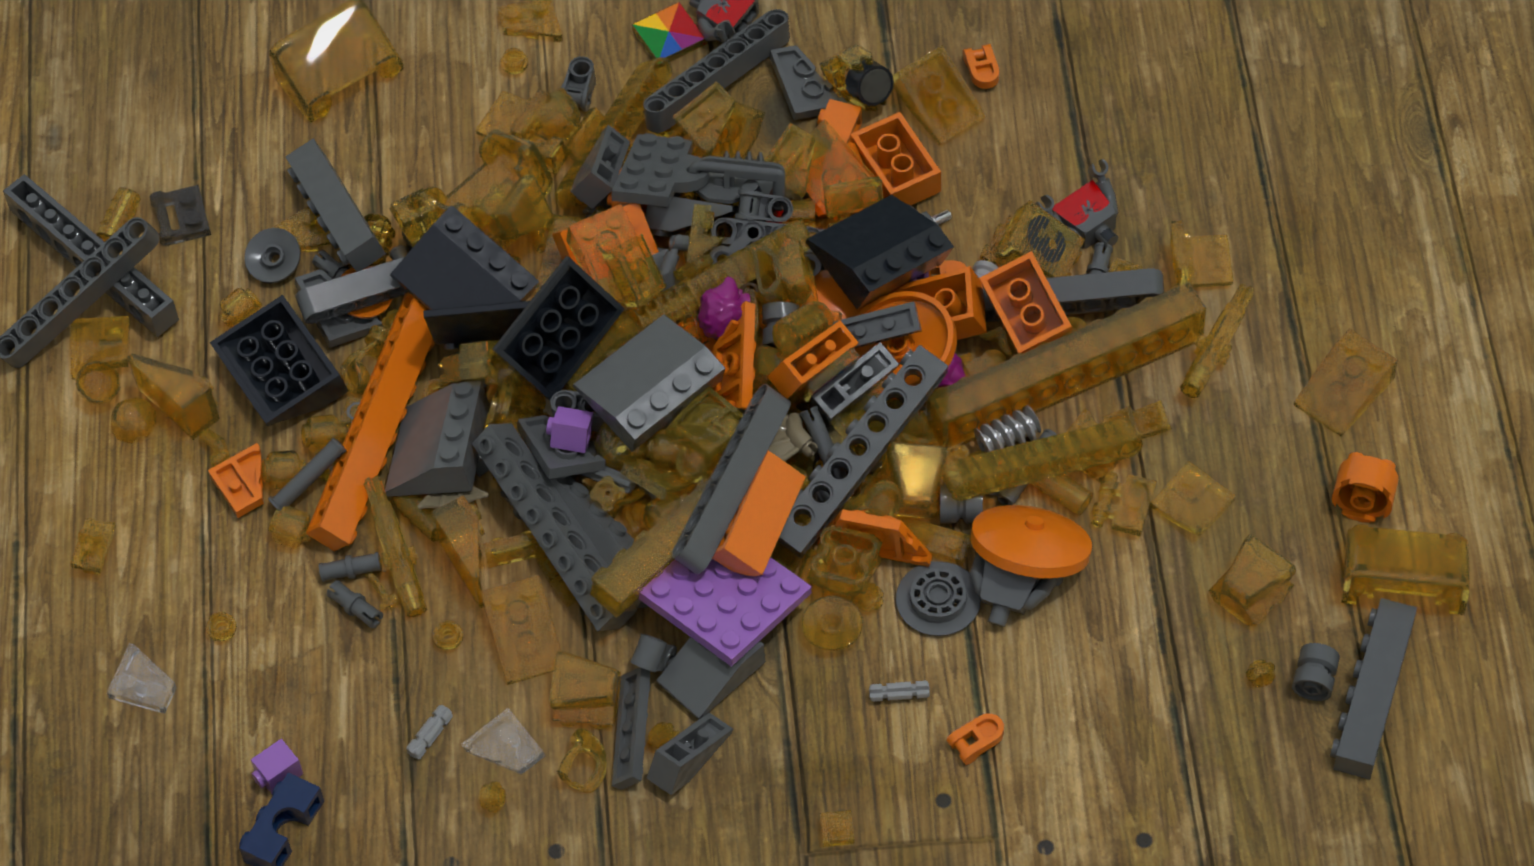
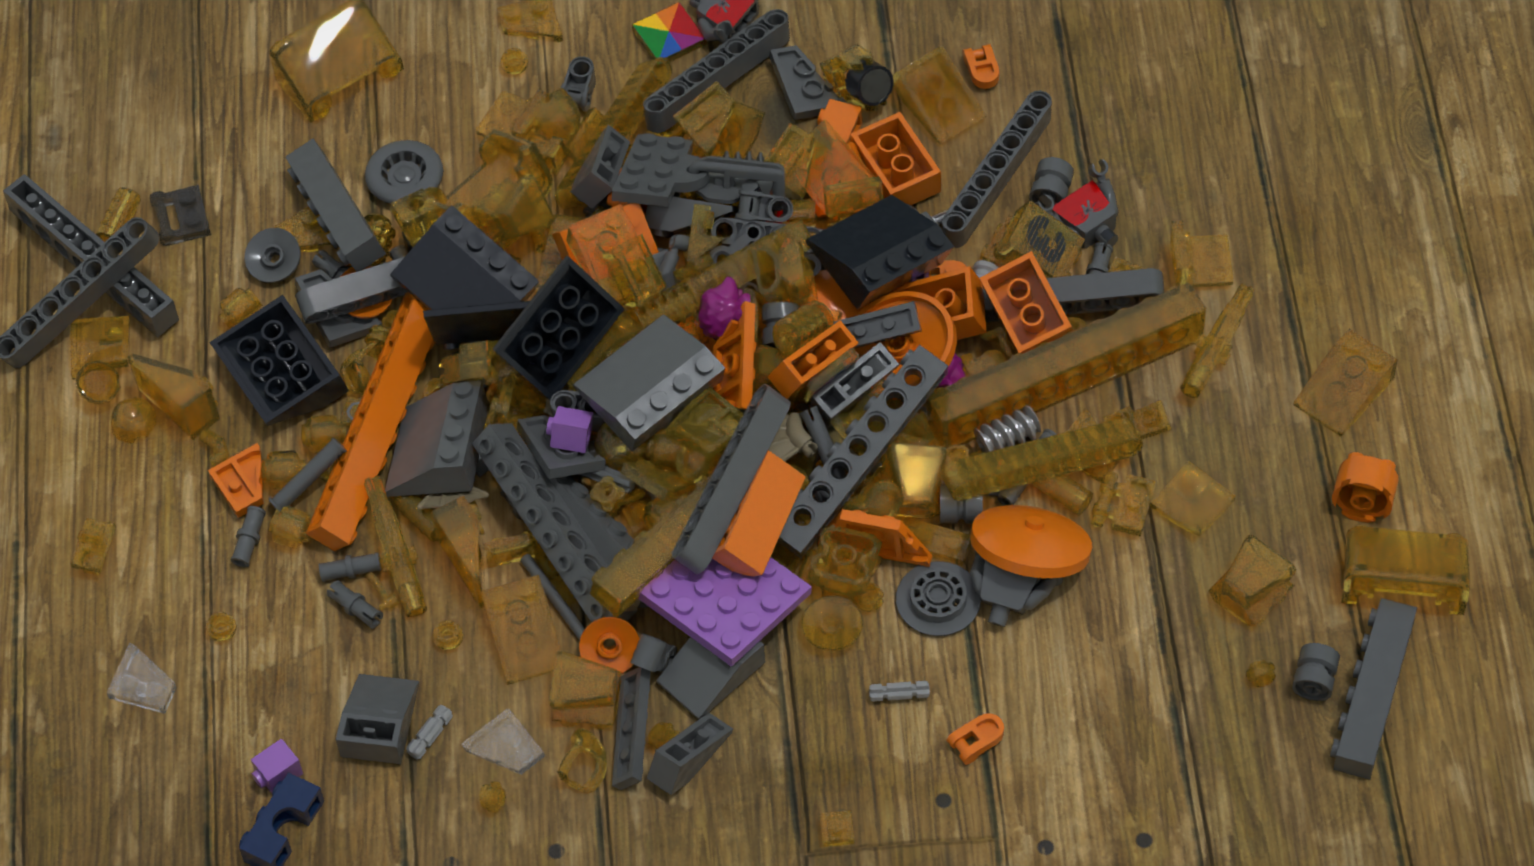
none -> dark grey pin [231,506,266,567]
none -> dark grey slope [336,674,419,764]
none -> dark grey wheel [365,140,443,205]
none -> dark grey bar [520,554,585,641]
none -> orange dish [579,617,639,676]
none -> dark grey beam [942,90,1052,248]
none -> dark grey wheel [1029,157,1074,208]

